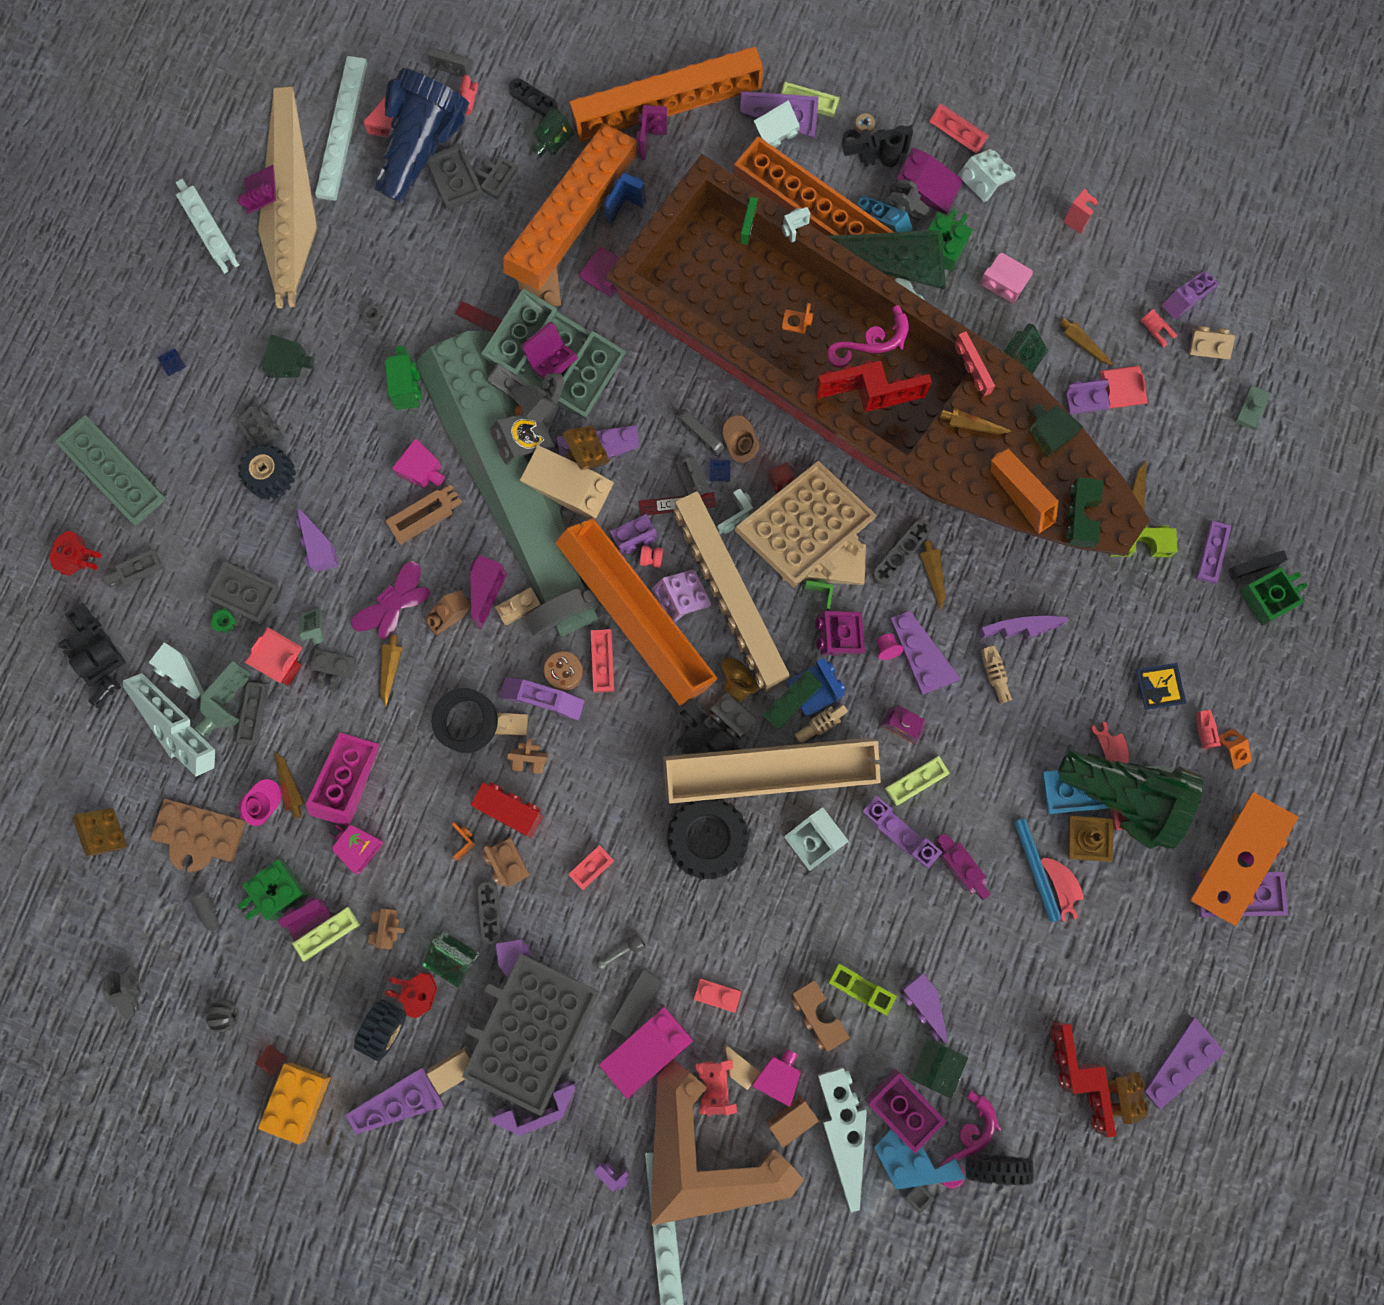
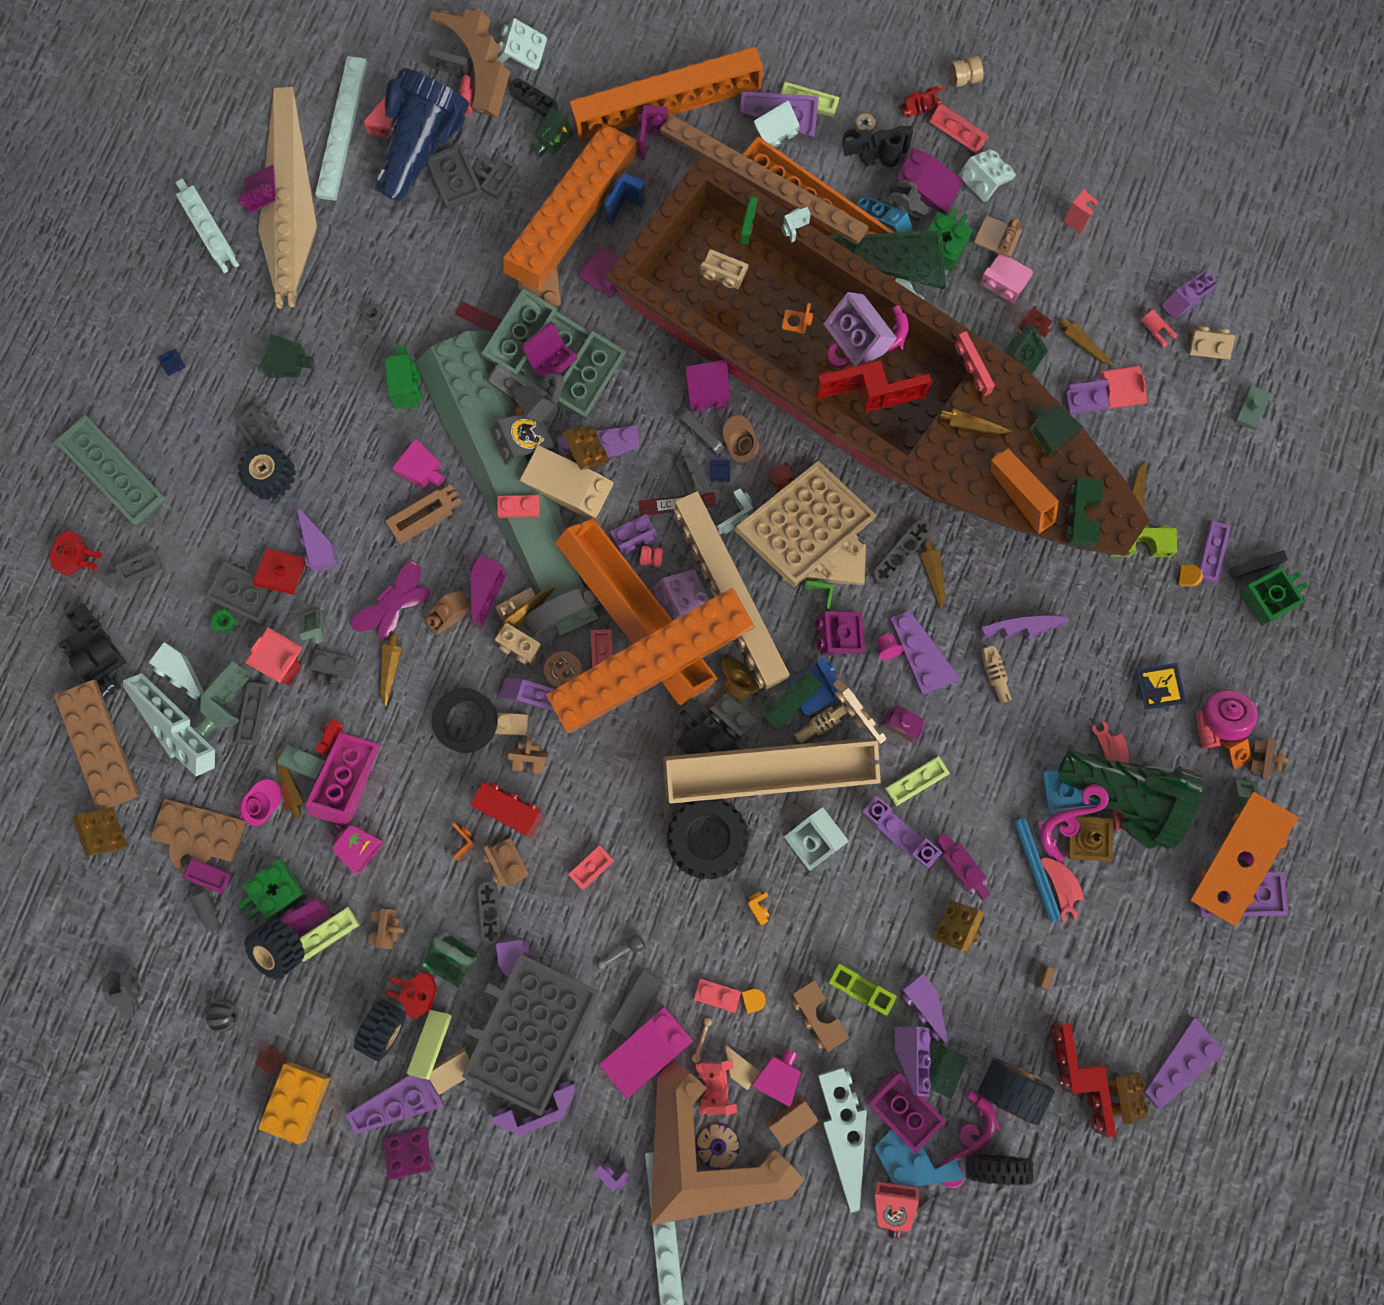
none -> medium nougat plate [54,680,140,810]
none -> magenta tile [182,857,232,894]
none -> black wheel [244,919,304,980]
none -> red plate [253,549,306,595]
none -> sand green tile [277,744,325,782]
none -> red plate [315,718,345,756]
none -> magenta hinge [384,1127,434,1181]
none -> yellowish green tile [407,1010,452,1080]
none -> medium nougat arch [429,8,510,117]
none -> tan bracket [495,623,541,666]
none -> light aqua bracket [496,18,547,70]
none -> pearl gold bar [497,587,556,632]
none -> coral plate [498,495,540,518]
none -> orange brick [546,587,756,733]
none -> medium nougat plate [660,115,869,245]
none -> magenta slope [686,360,730,413]
none -> tan hinge [692,1018,712,1063]
none -> tan dish [696,1123,740,1169]
none -> tan bracket [700,249,749,289]
none -> light orange tile [742,989,766,1014]
none -> light orange bracket [747,891,769,926]
none -> lavender slope [824,292,897,367]
none -> tan wing [832,679,887,744]
none -> coral torso [875,1182,919,1239]
none -> medium lavender slope [895,1026,931,1097]
none -> red hinge [899,85,946,118]
none -> pearl gold plate [933,900,984,953]
none -> tan wheel [949,56,983,88]
none -> medium nougat hinge [974,215,1022,258]
none -> black wheel [978,1058,1055,1125]
none -> clear red brick [1018,306,1052,342]
none -> medium nougat tile [1036,966,1056,990]
none -> dark pink plant [1037,784,1109,863]
none -> light orange tile [1179,565,1203,586]
none -> dark pink wheel [1203,690,1258,741]
none -> sand green bracket [1232,779,1260,813]
none -> medium nougat hips [1251,738,1289,780]

